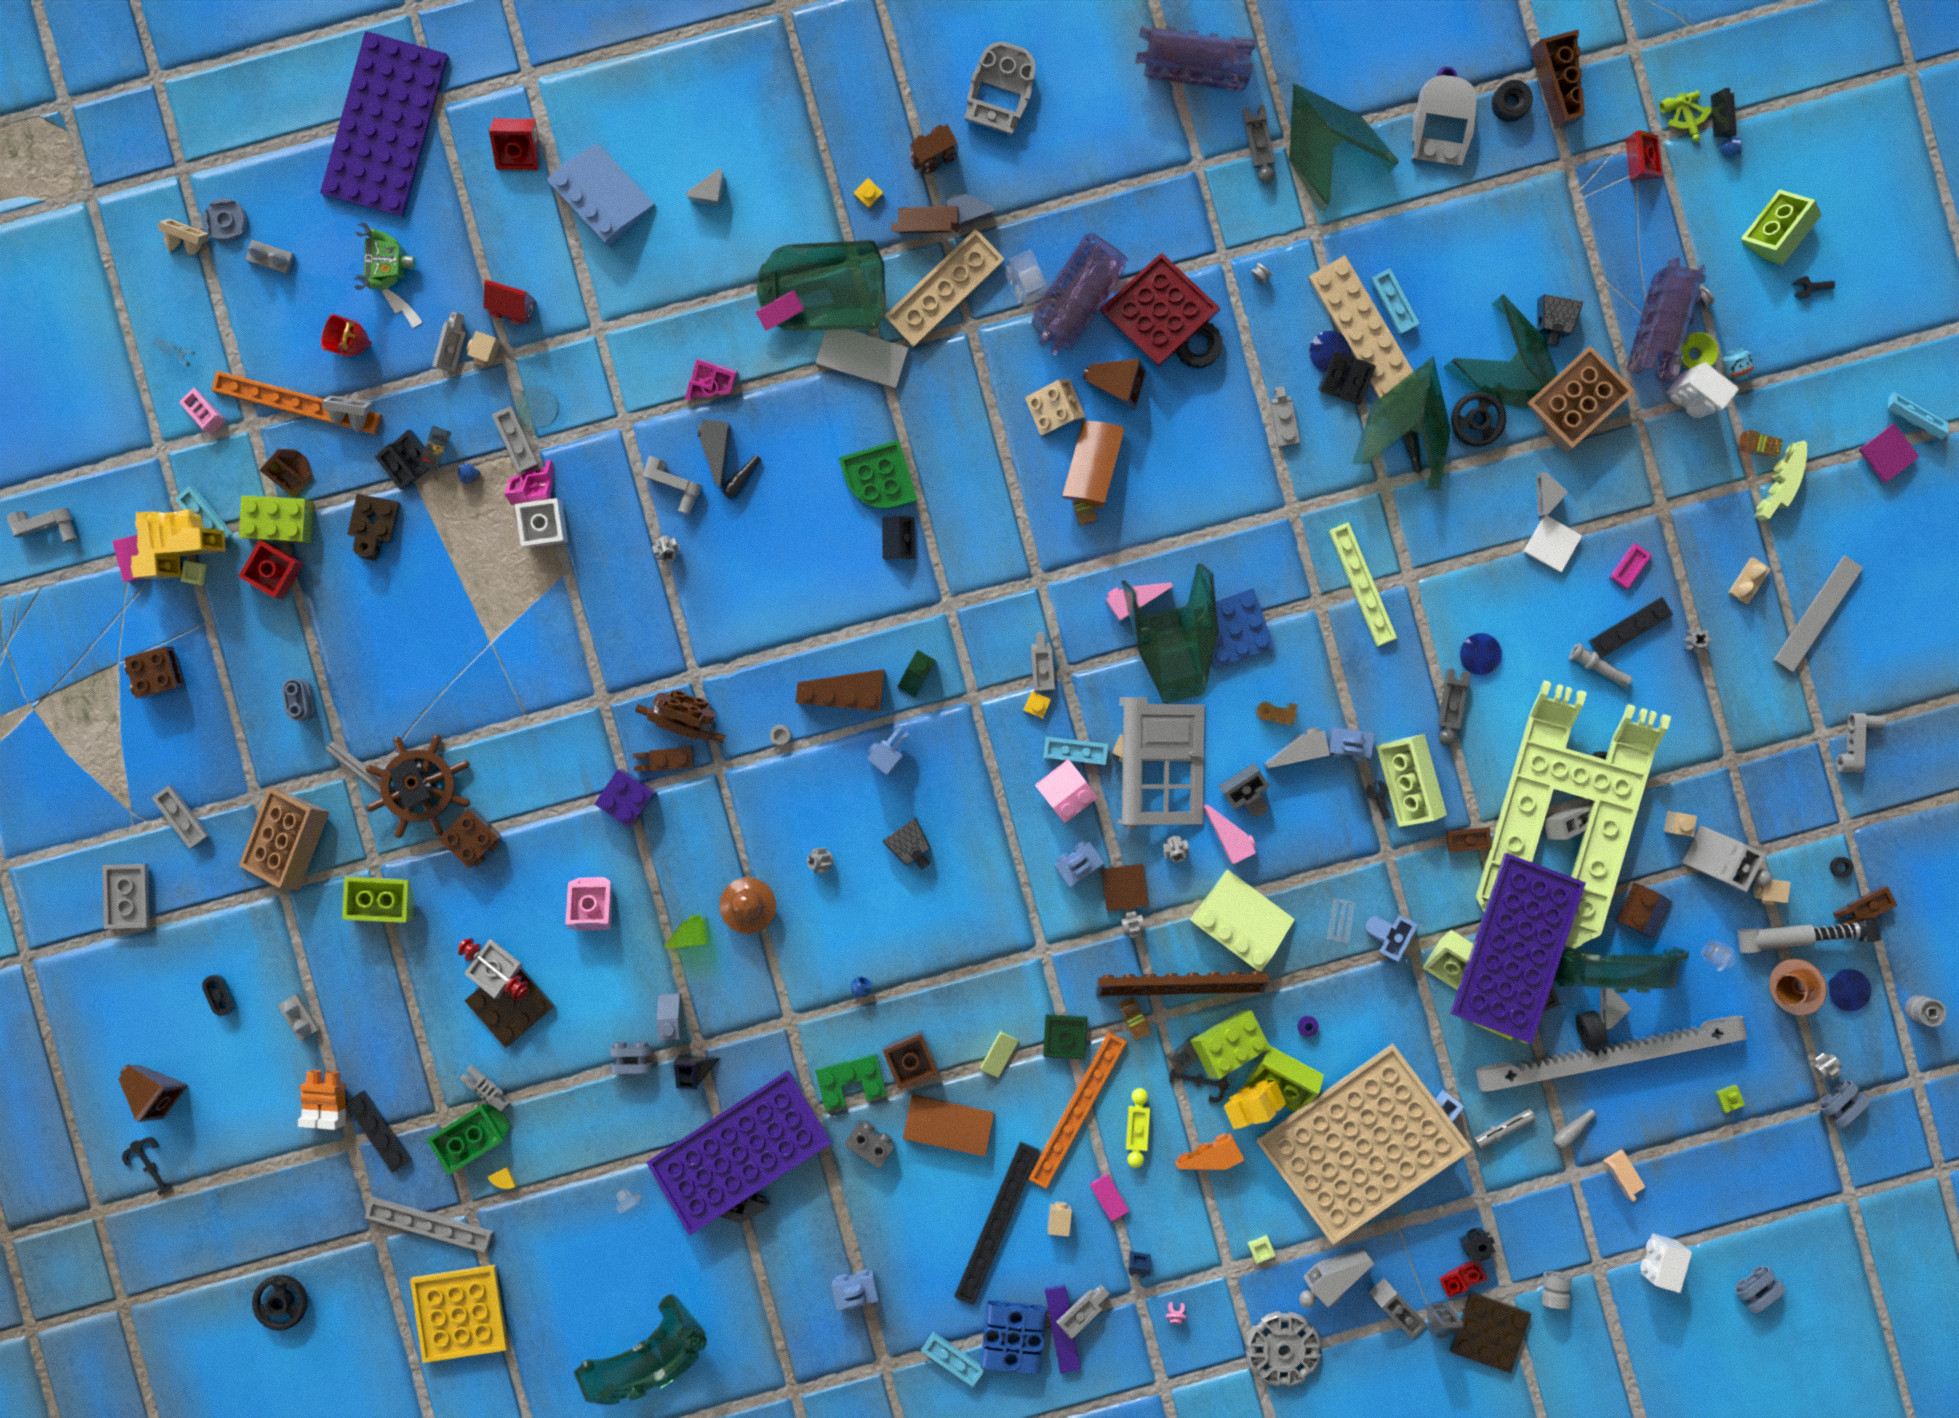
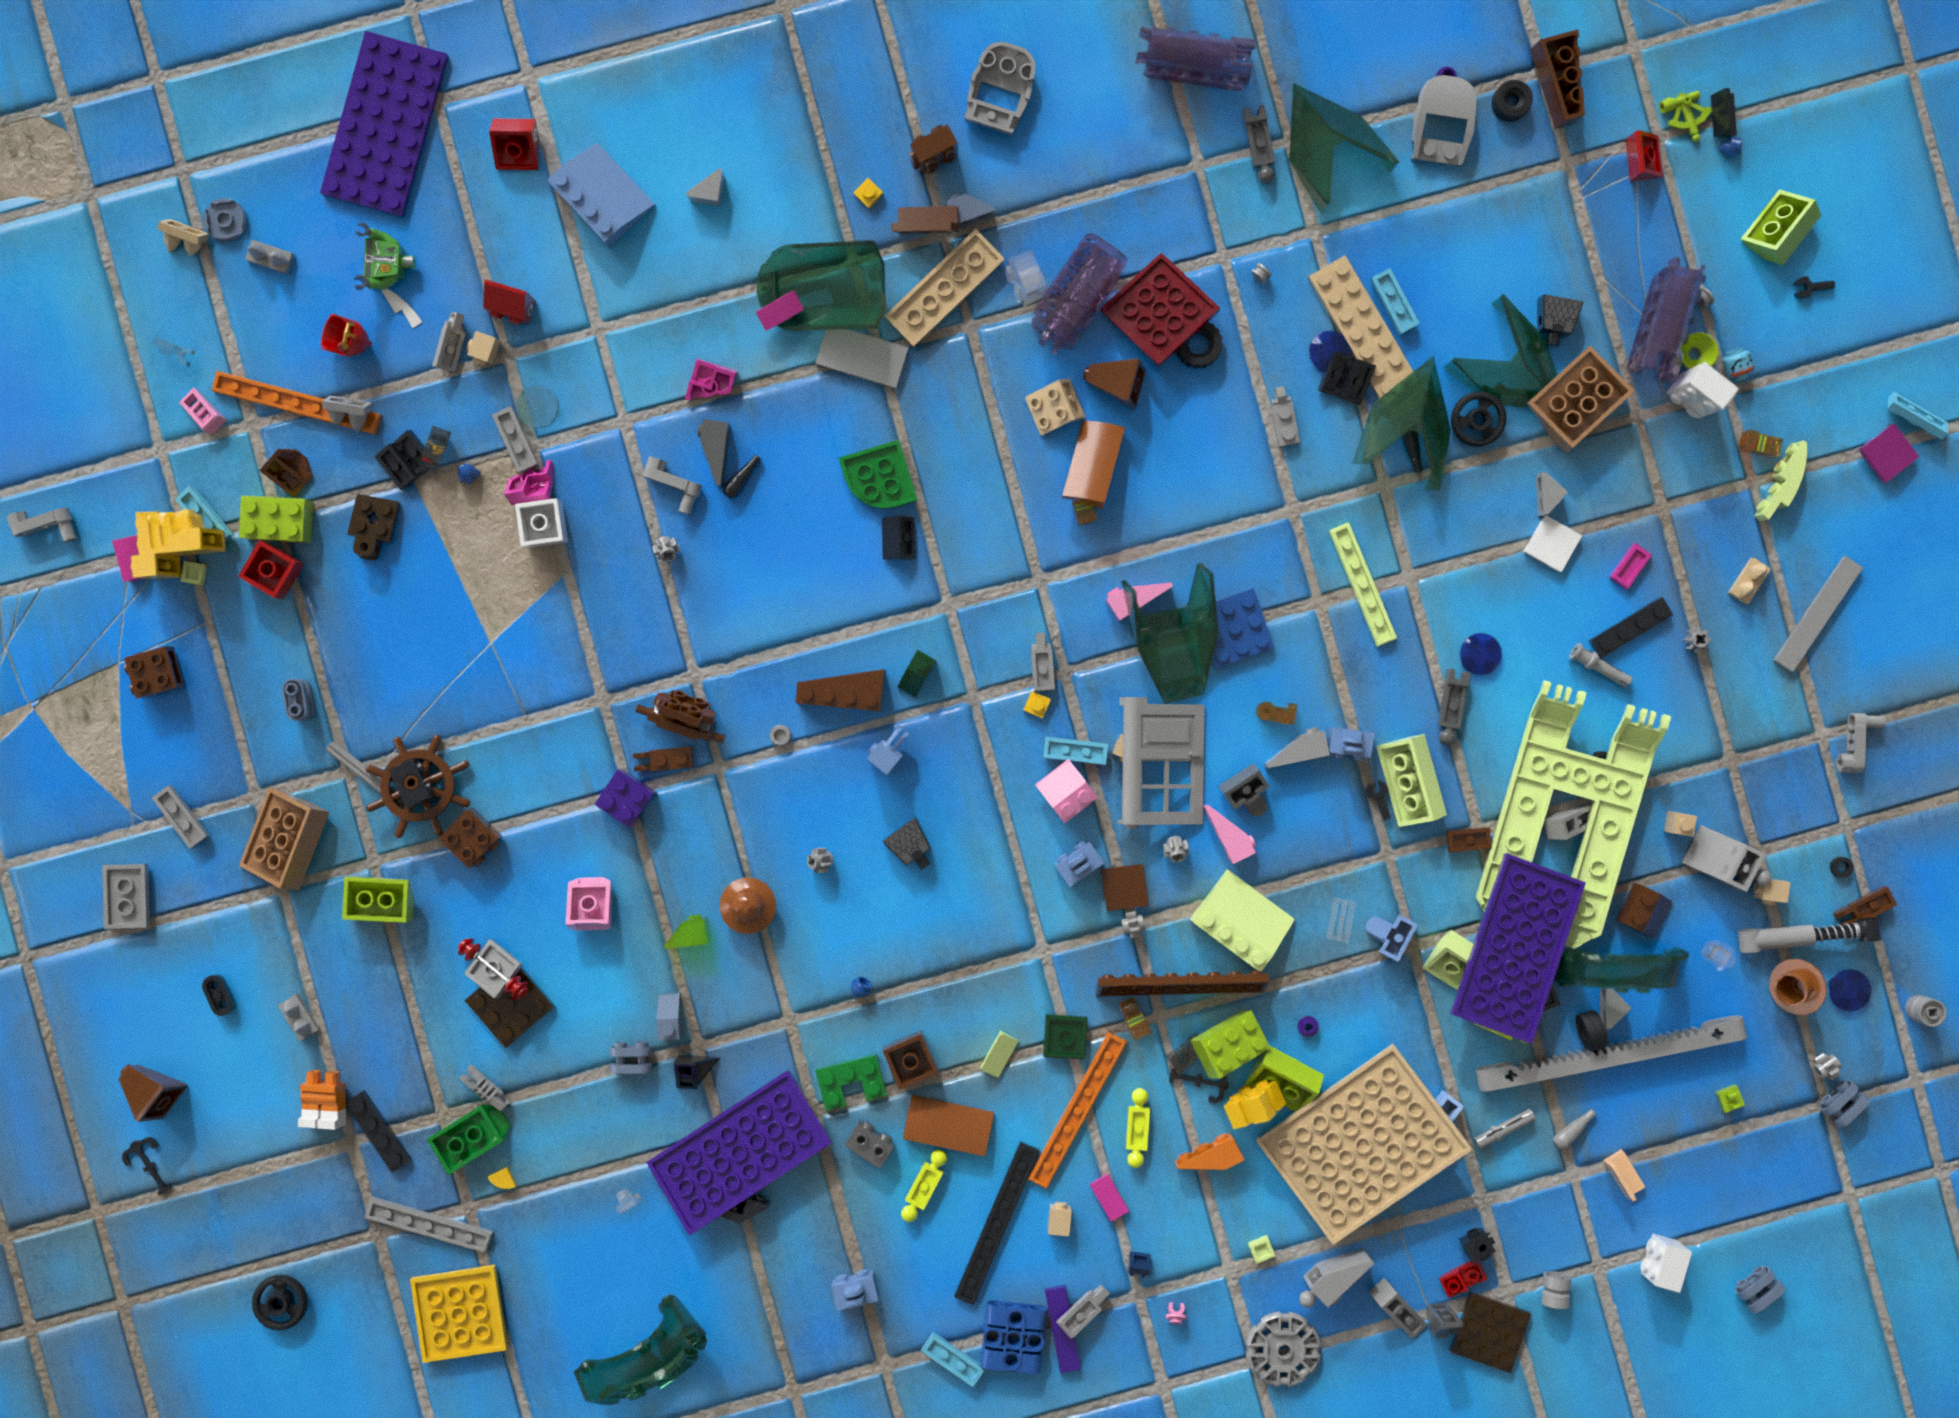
none -> neon yellow plate [901,1149,947,1222]

